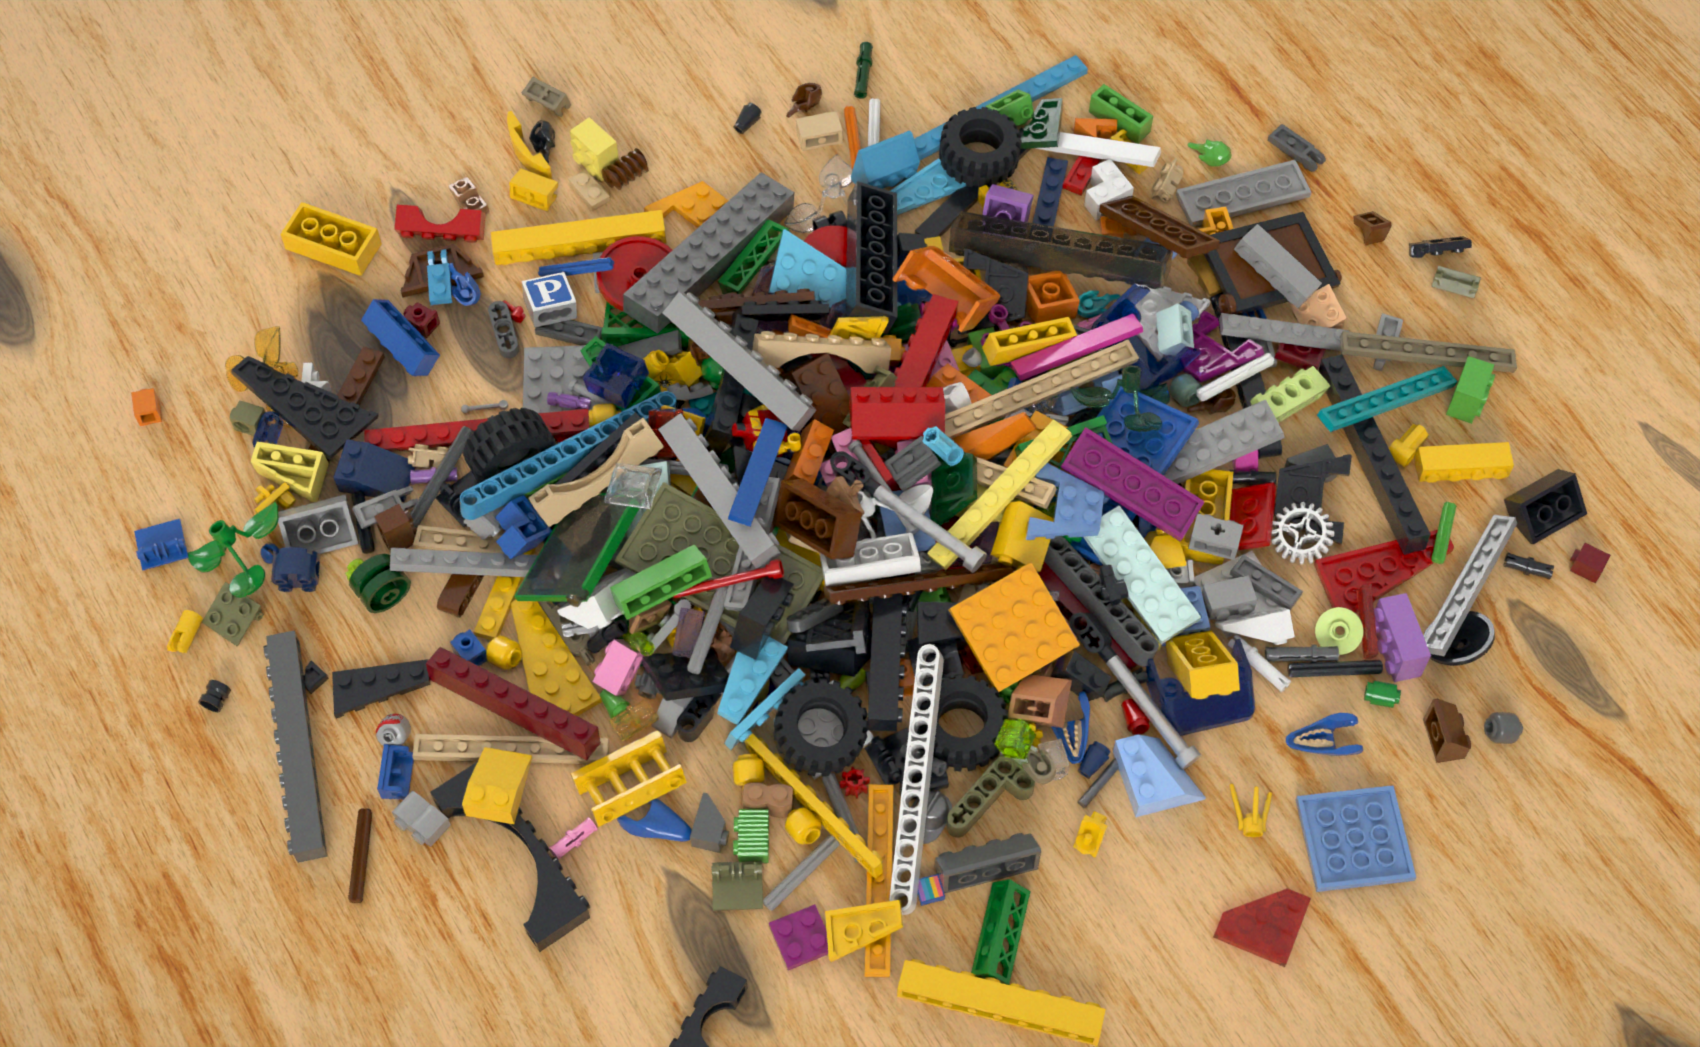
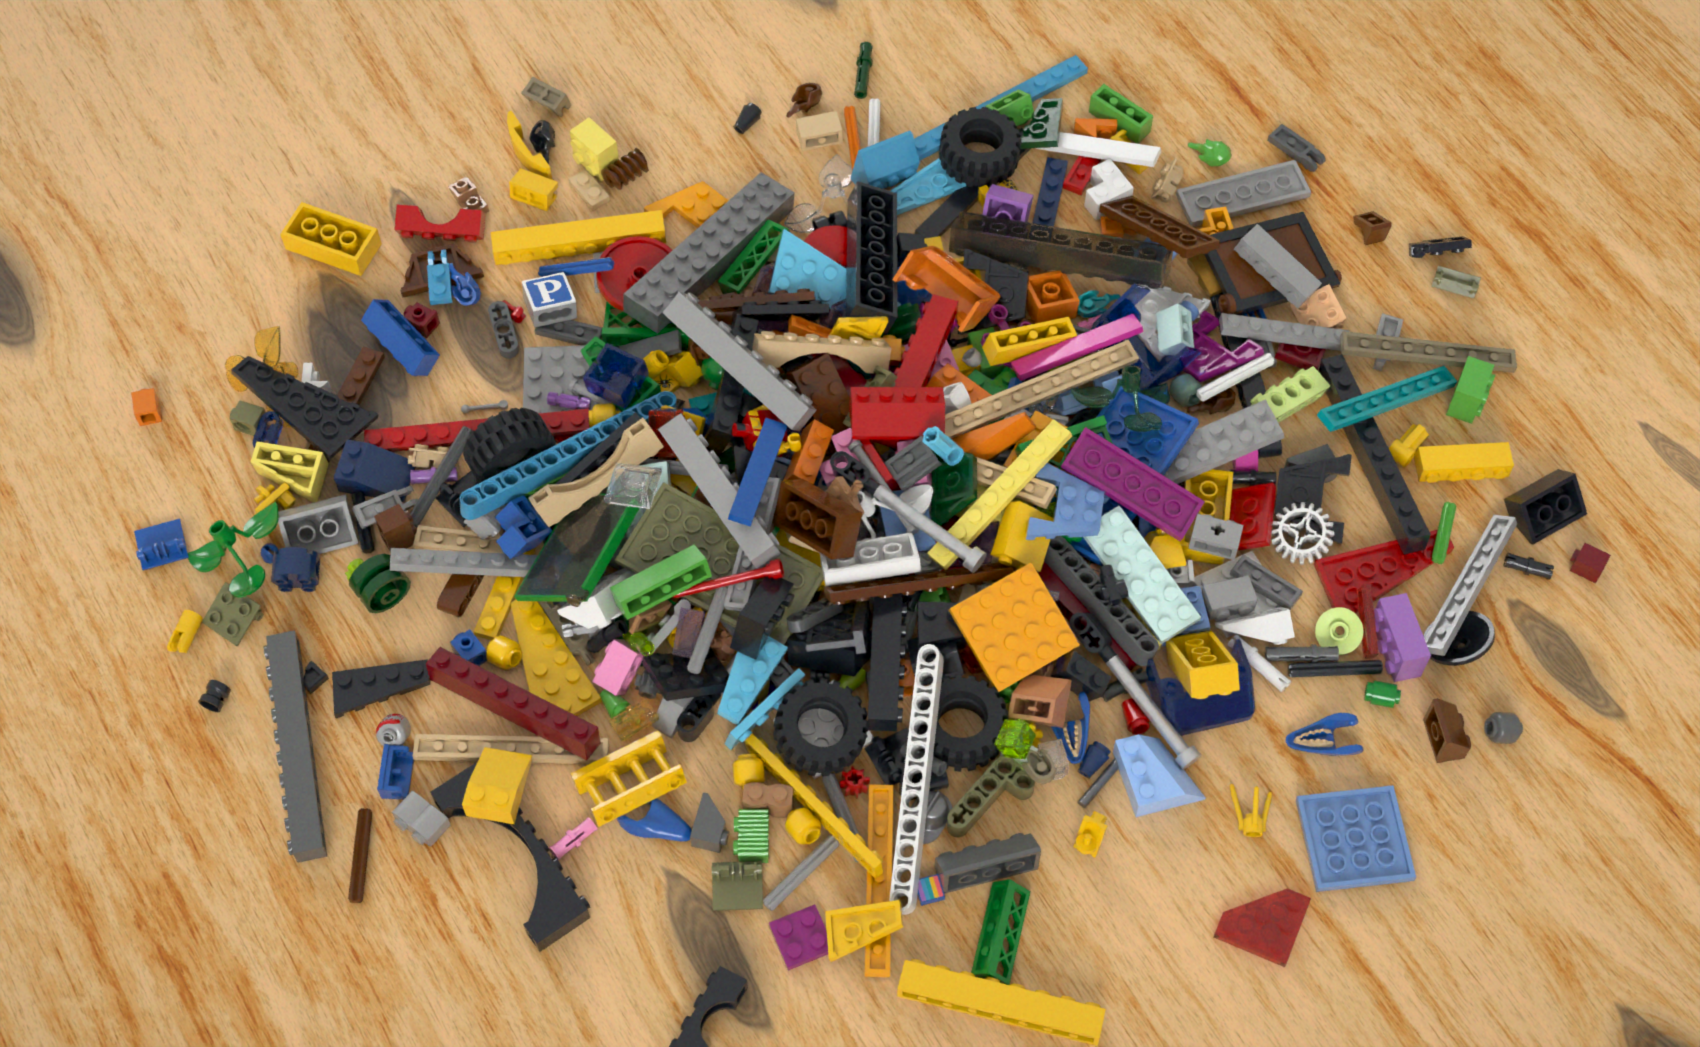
light grey slope [666,382,714,400] -> none

